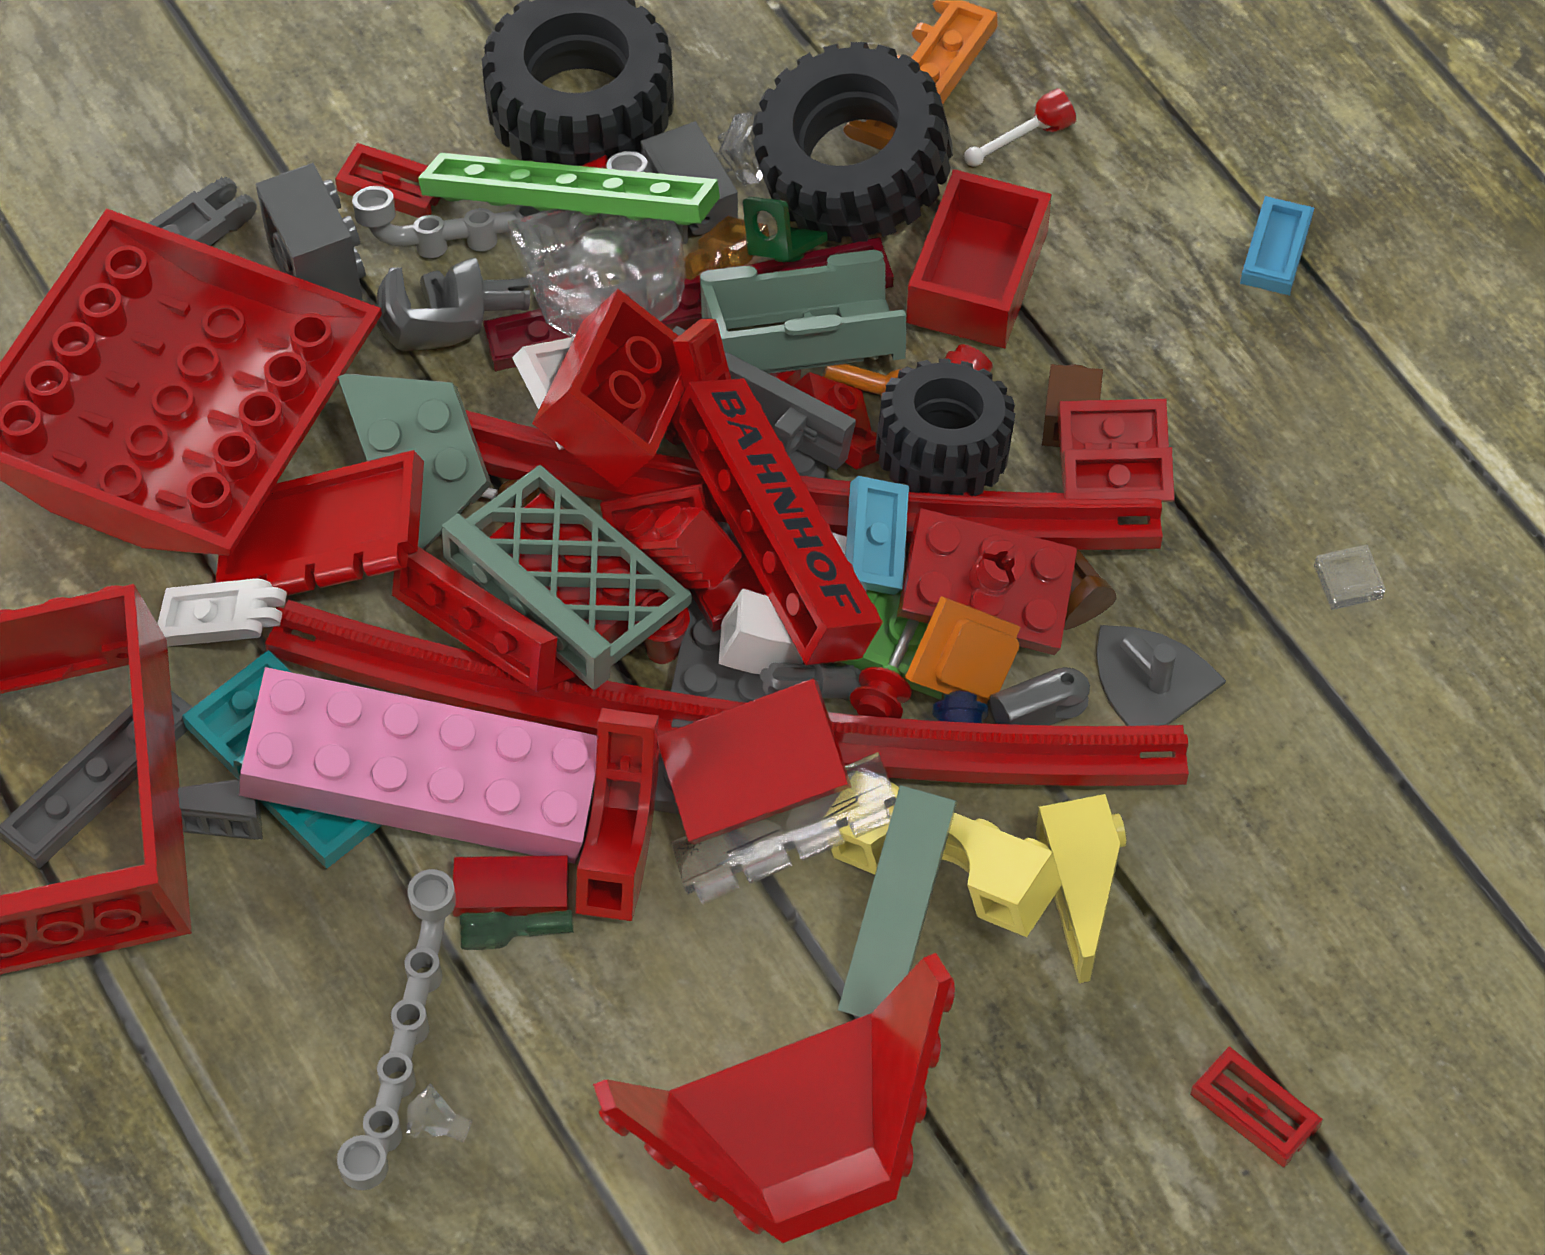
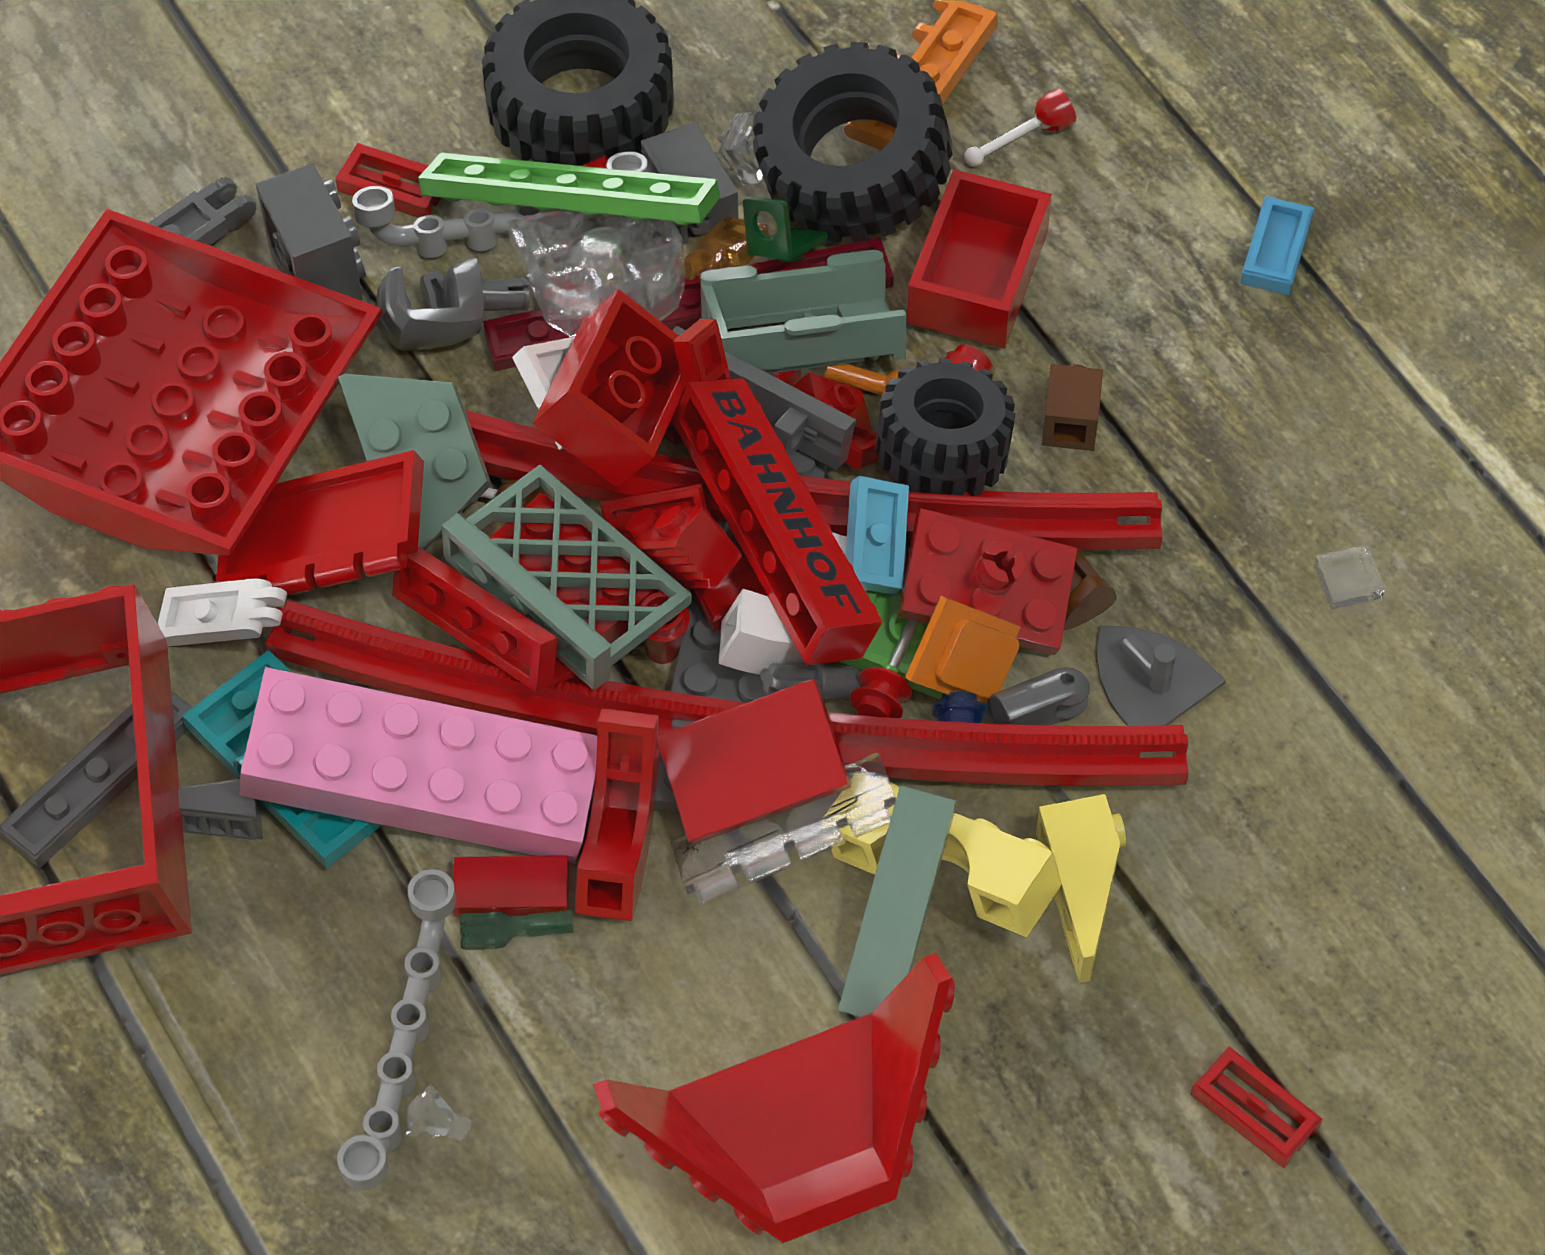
red slope [1058,399,1174,502] -> none

